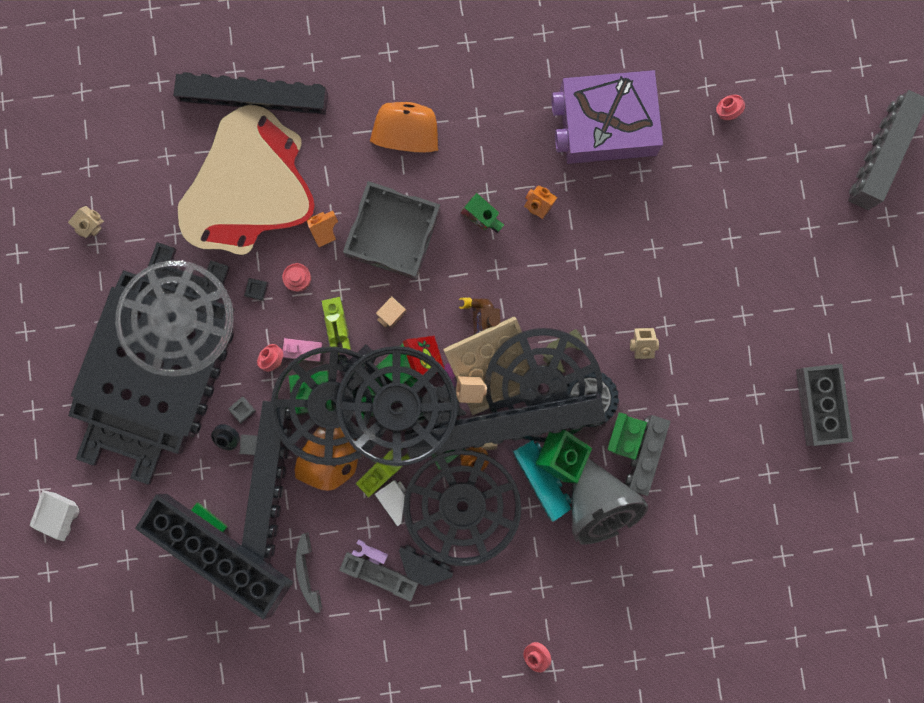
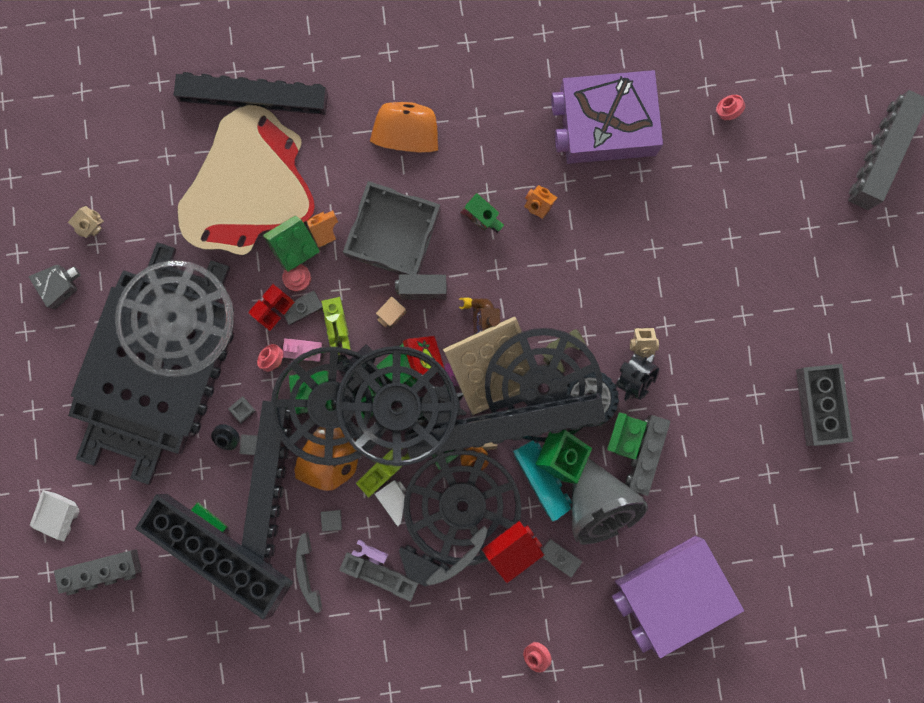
black tile [244,278,268,301] -> none
light nougat brick [456,376,487,403] -> none
none -> dark grey torso [29,265,81,310]
none -> dark grey brick [54,549,142,596]
none -> red piece [248,284,295,331]
none -> green brick [263,216,320,272]
none -> dark grey plate [284,291,323,325]
none -> dark grey tile [321,510,342,532]
none -> dark grey brick [395,275,447,300]
none -> dark grey slope [426,526,487,585]
none -> red brick [482,521,544,583]
none -> dark grey plate [541,539,582,578]
none -> medium lavender brick [612,536,744,658]
none -> black brick [615,354,660,401]

